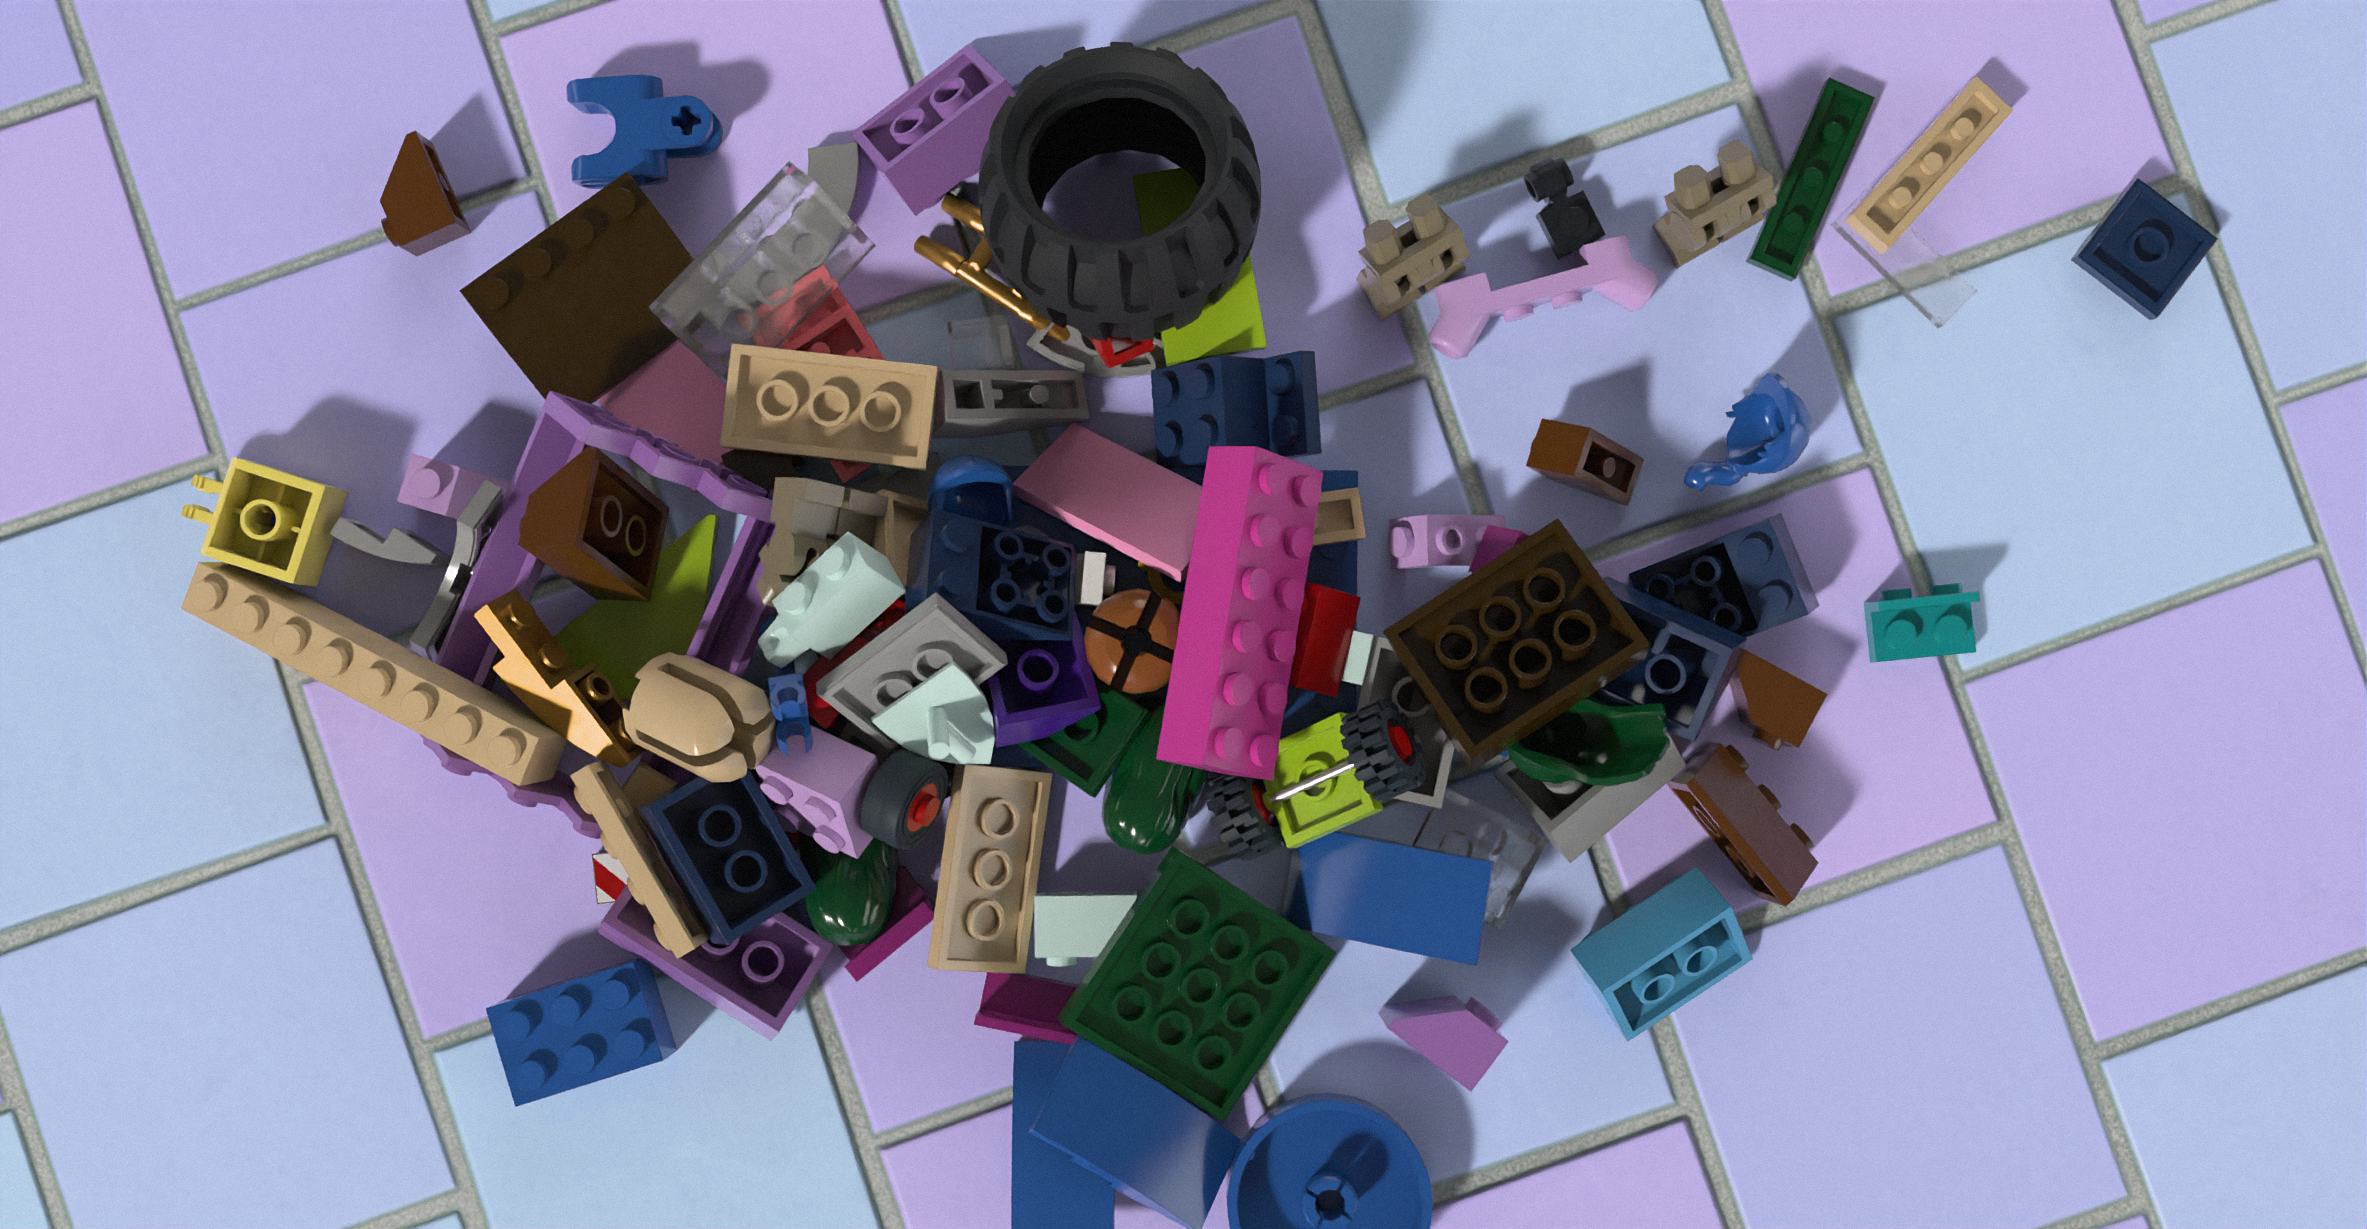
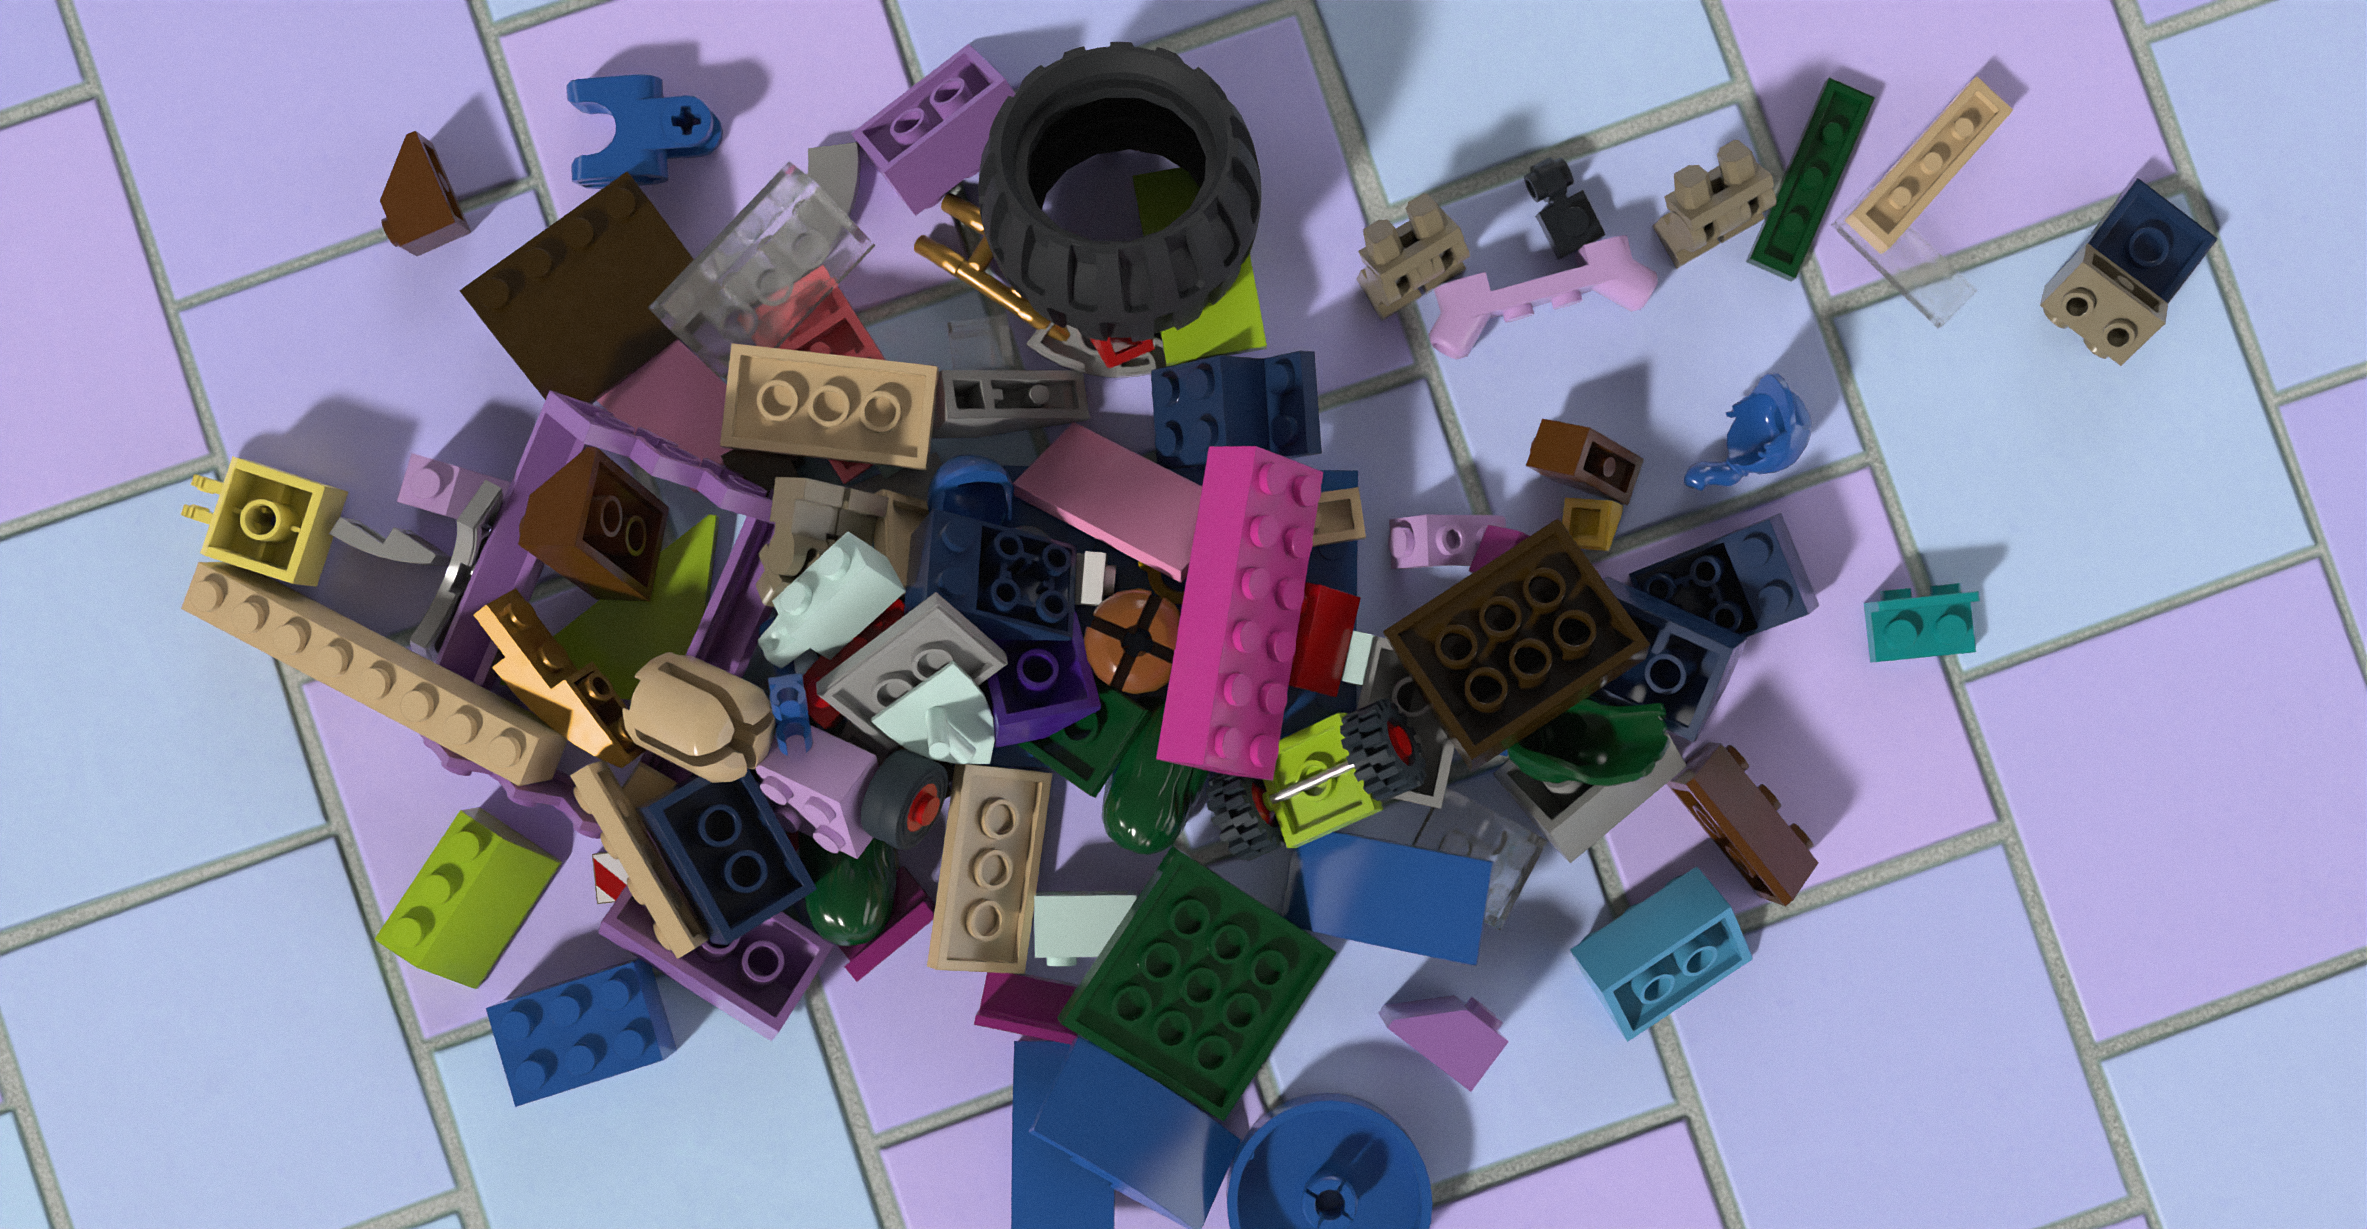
reddish brown slope [1729,649,1827,751] -> none
none -> lime slope [374,807,562,989]
none -> yellow slope [1562,497,1623,552]
none -> dark tan brick [2040,243,2168,366]

